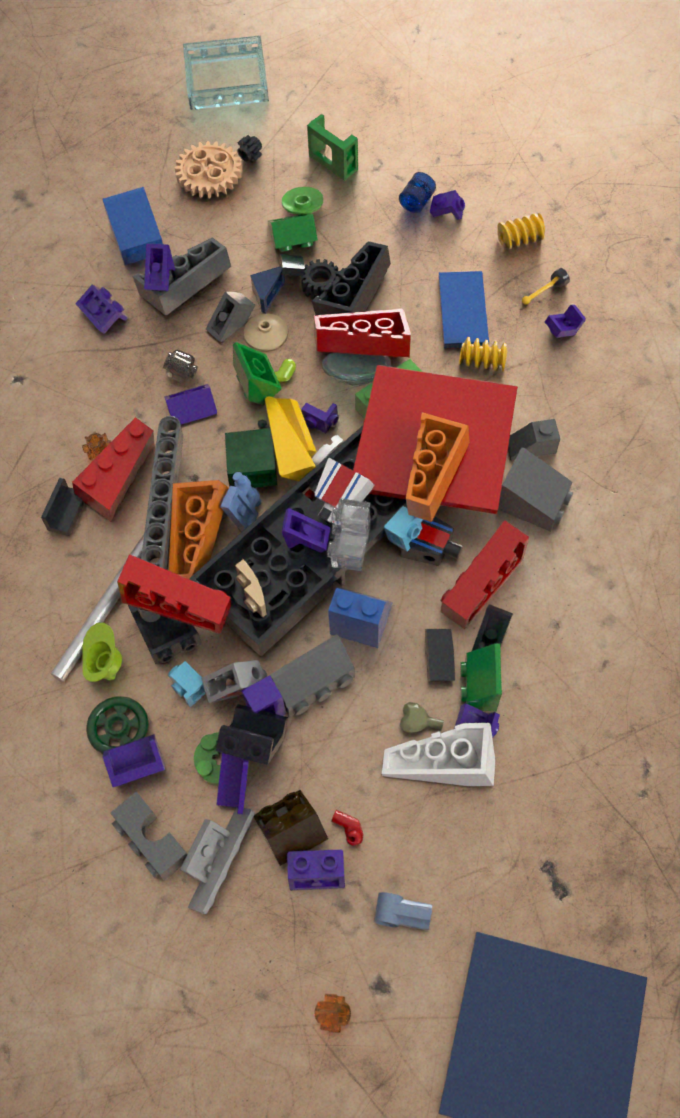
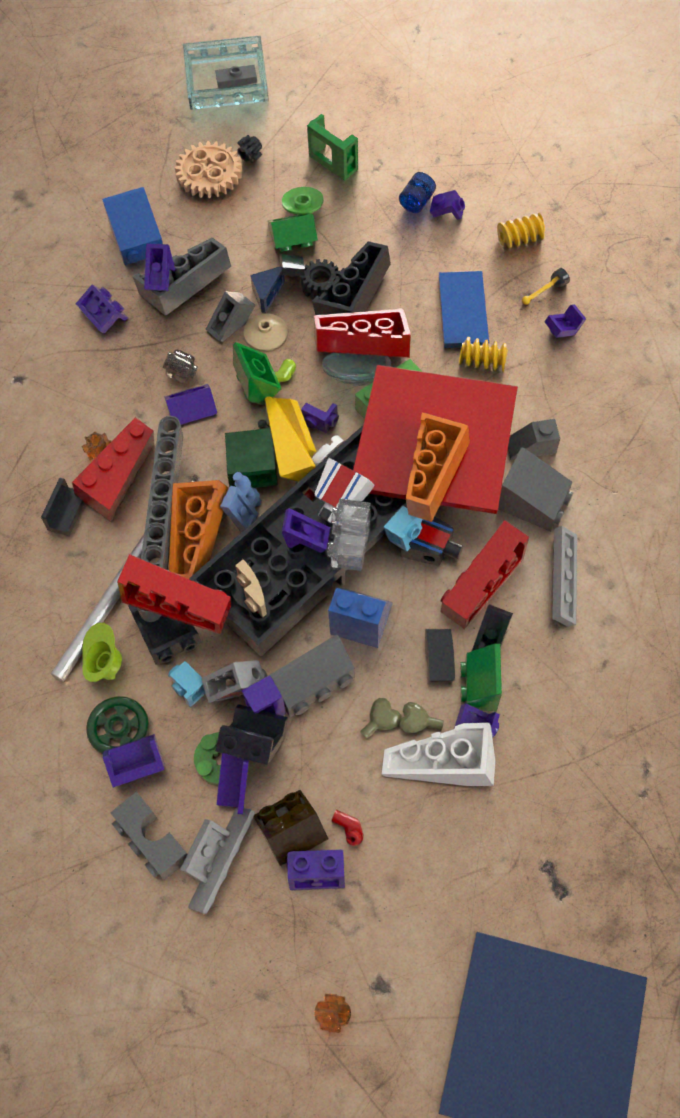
sand blue piece [374,892,432,930] -> none
none -> dark grey plate [215,65,258,89]
none -> olive rock [360,698,402,739]
none -> light grey plate [552,526,577,627]

